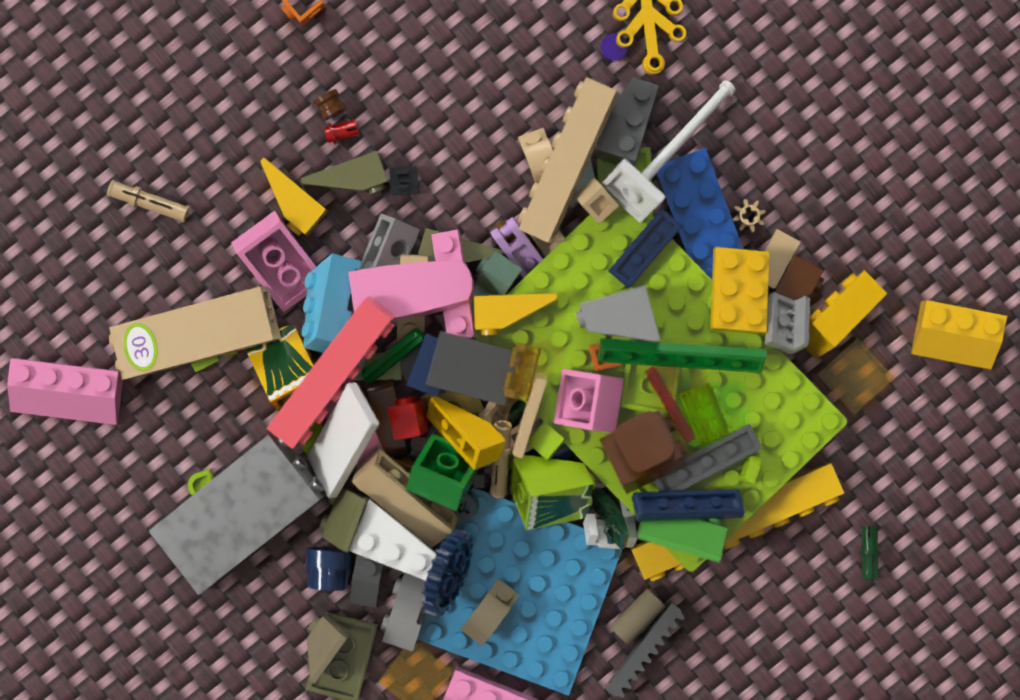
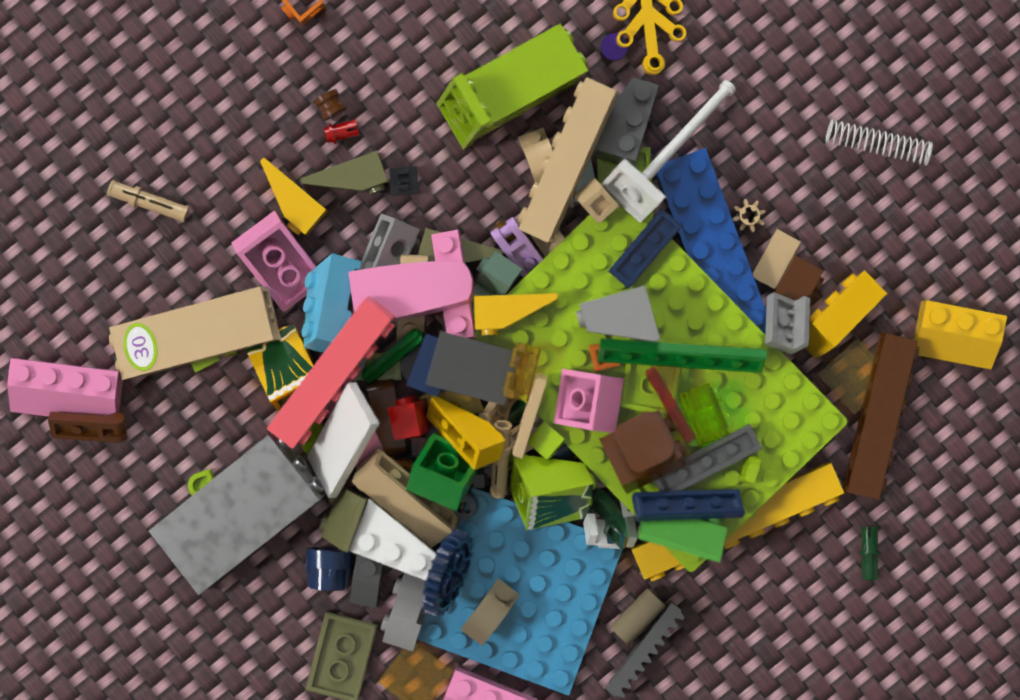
dark tan slope [307,613,351,683] -> none
yellow plate [710,247,769,335] -> none
none -> reddish brown plate [48,412,128,443]
none -> lime brick [436,23,588,150]
none -> white piece [826,119,933,166]
none -> reddish brown brick [842,332,919,500]

